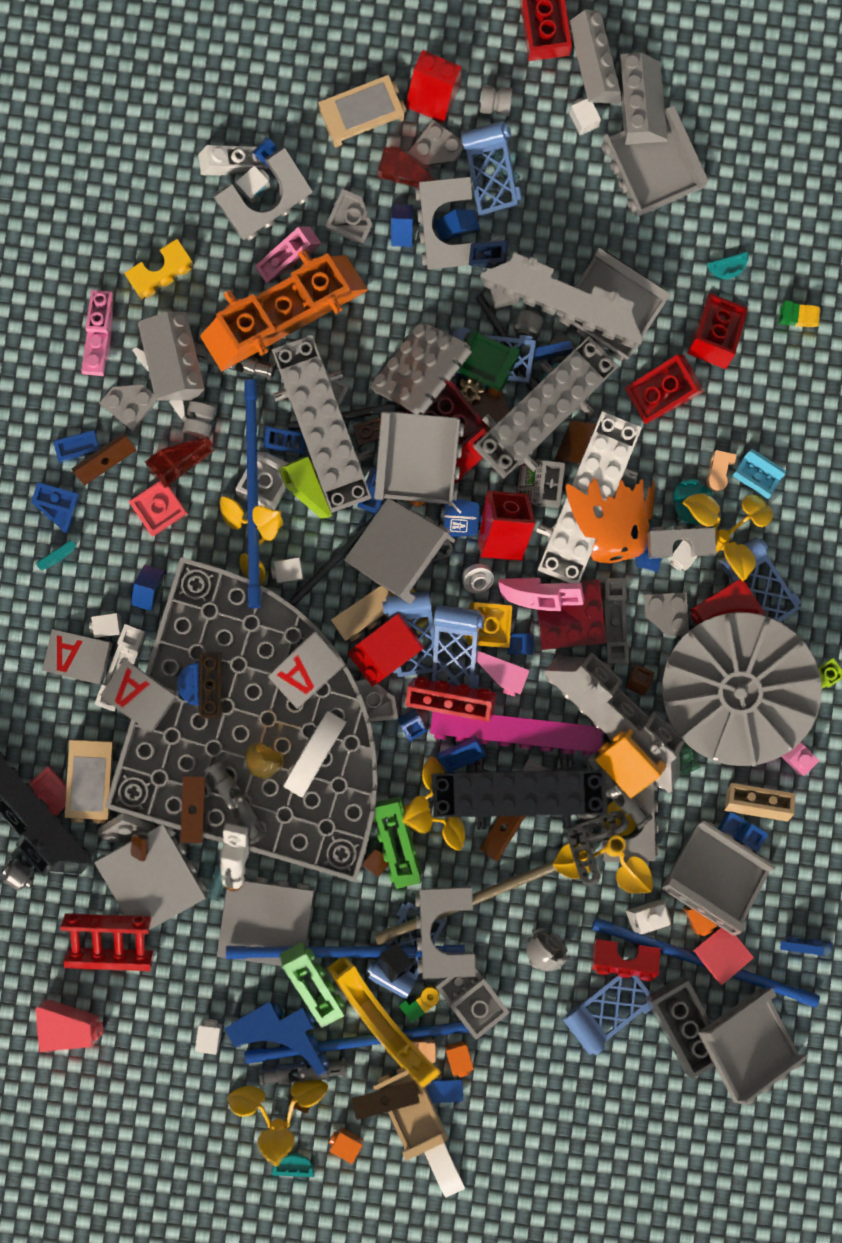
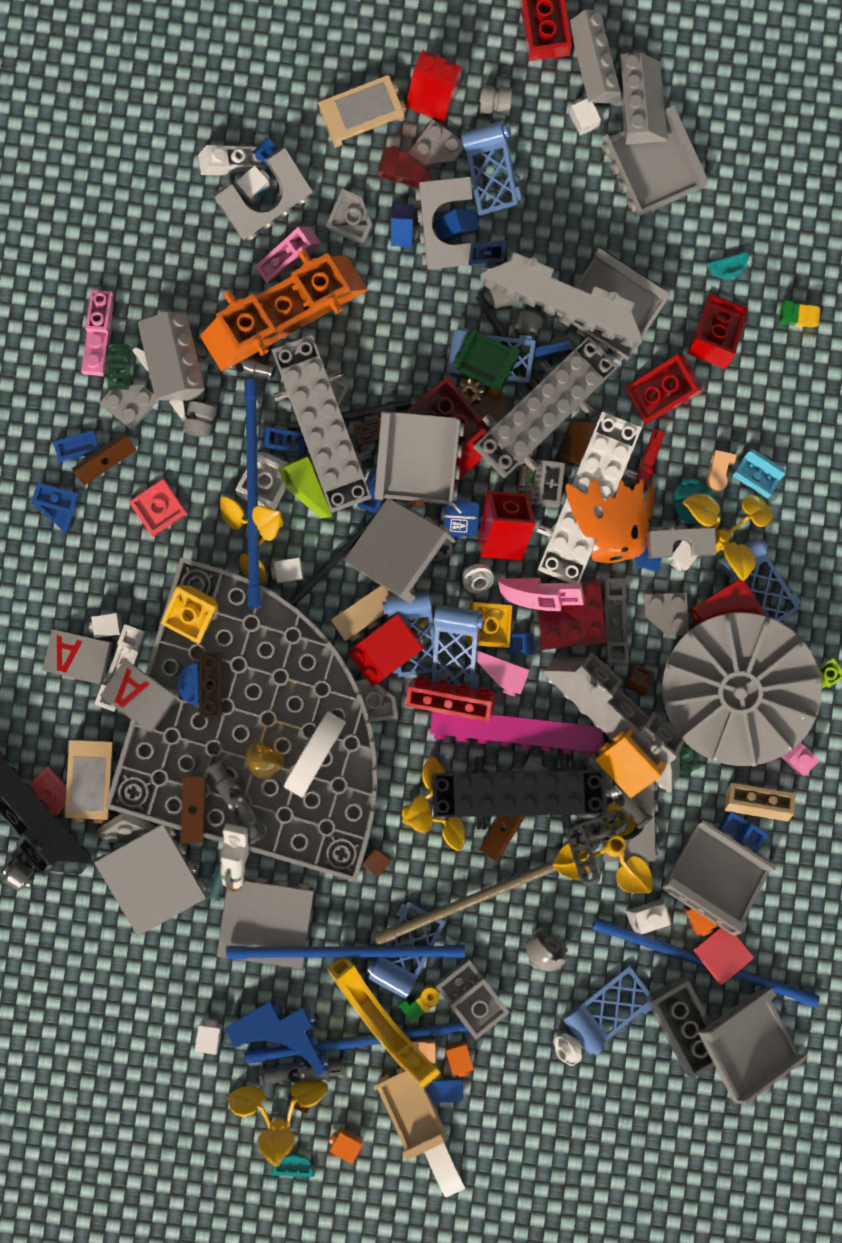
coral slope [35,999,103,1052] -> none
teal tile [36,540,76,570] -> none
red fence [60,913,154,971] -> none
yellow arch [124,239,194,299] -> none
blue slope [131,565,165,611] -> none
reddish brown slope [131,835,149,861] -> none
clear red slope [145,437,215,488] -> none
light grey slope [268,632,345,709] -> none
bright green brick [279,942,345,1028] -> none
dark brown tile [351,1081,420,1120] -> none
light grey hinge [369,321,472,415] -> none
bright green brick [373,796,423,889] -> none
black panel [377,944,413,983] -> none
blue slope [397,709,428,742] -> none
light grey arch [415,886,476,979] -> none
blue tile [438,737,486,773] -> none
red arch [591,939,660,981] -> none
blue wing [780,936,833,956] -> none
none -> clear green slope [107,344,131,390]
none -> yellow slope [161,584,218,644]
none -> white plate [554,1033,582,1066]
none -> red pin [632,429,665,493]

